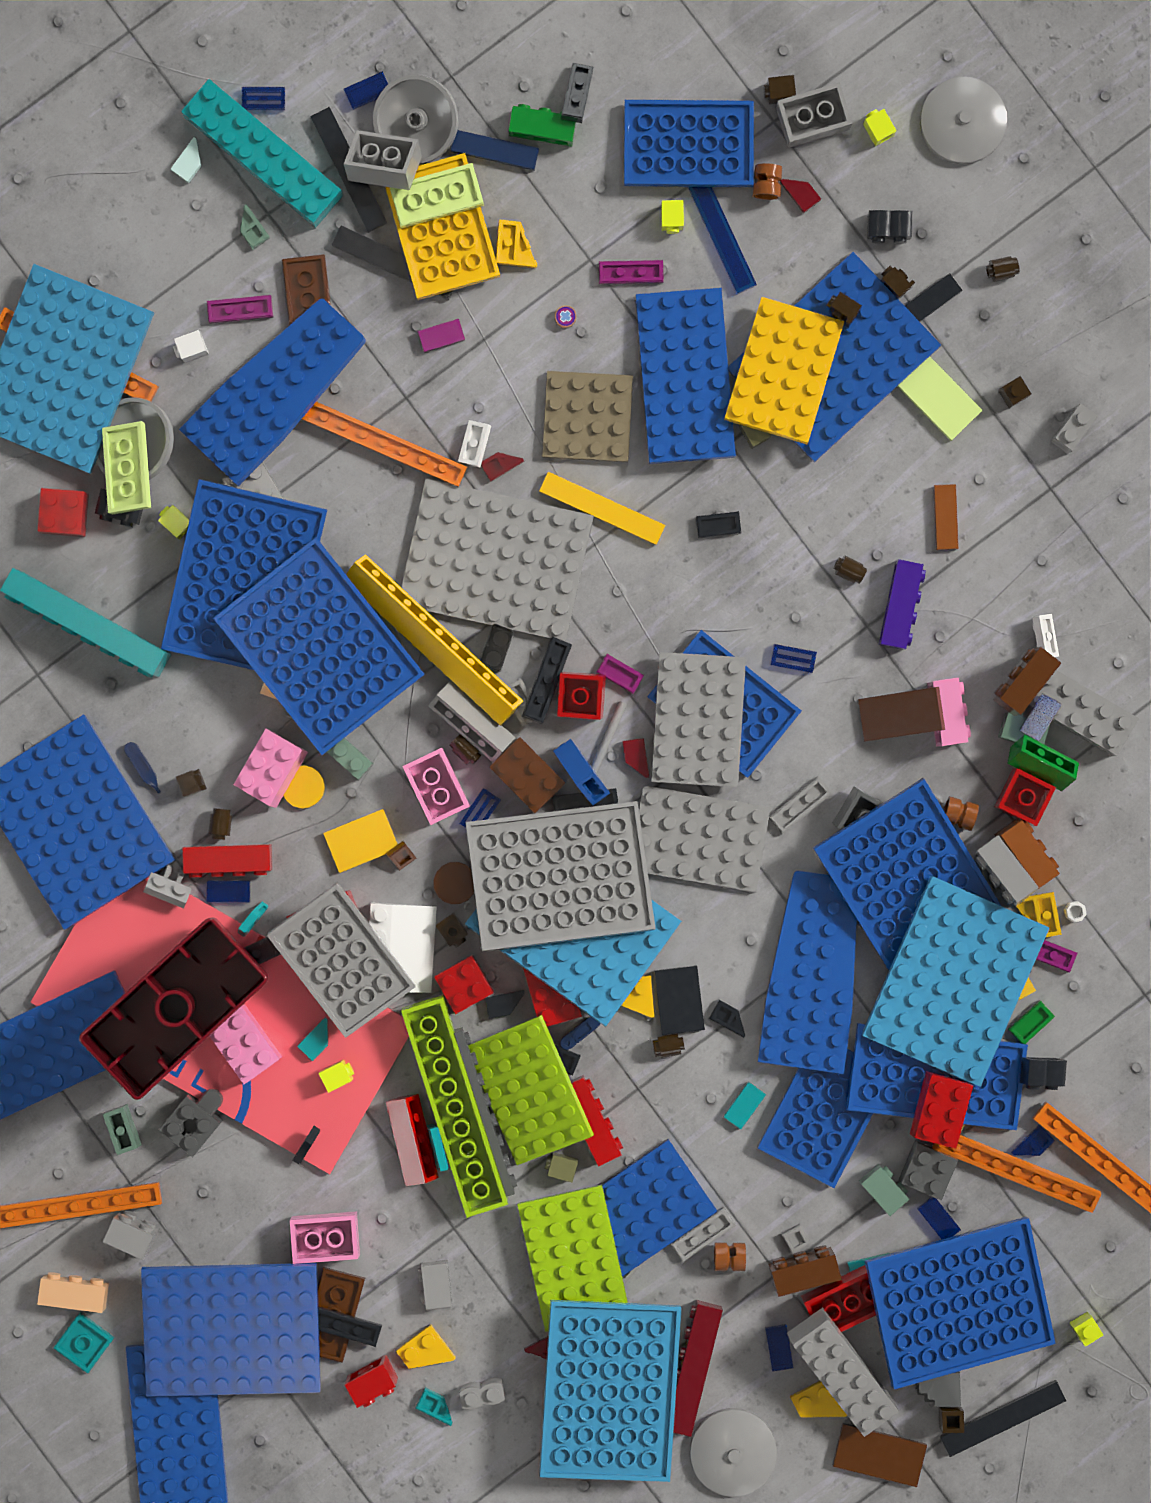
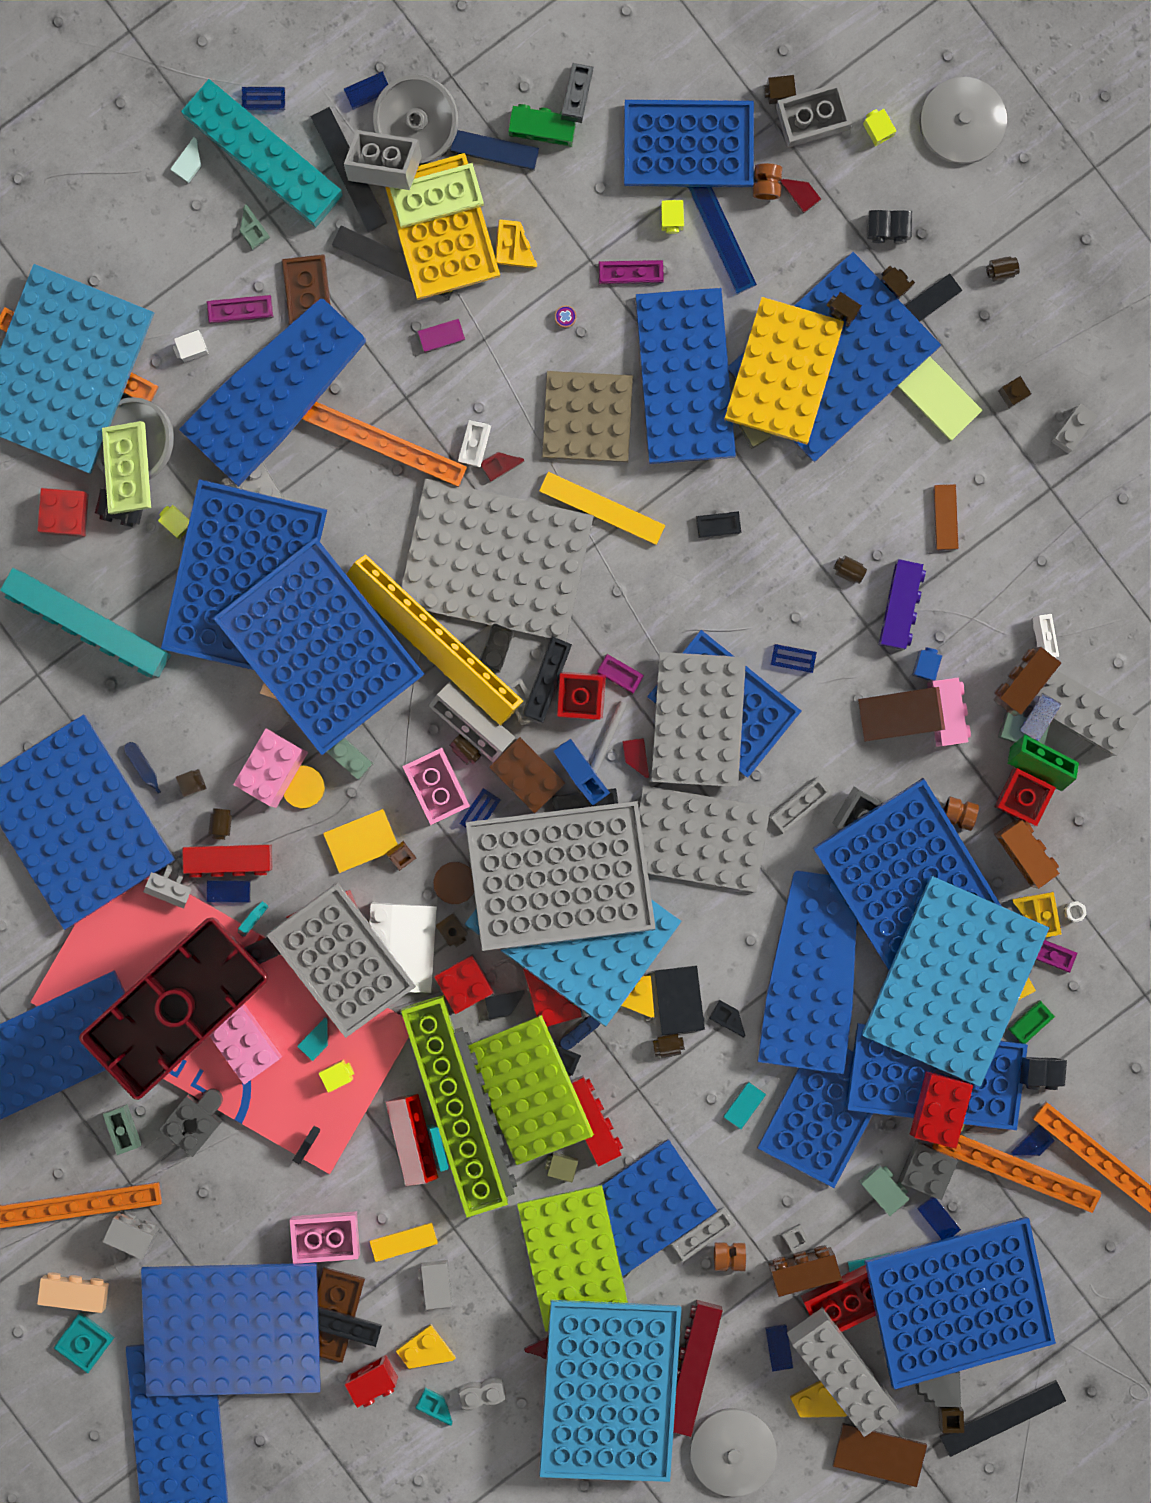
light grey brick [975,835,1038,907] -> none
neon yellow brick [1069,1312,1104,1347] -> none
none -> yellow tile [370,1222,438,1262]
none -> blue brick [912,647,942,681]

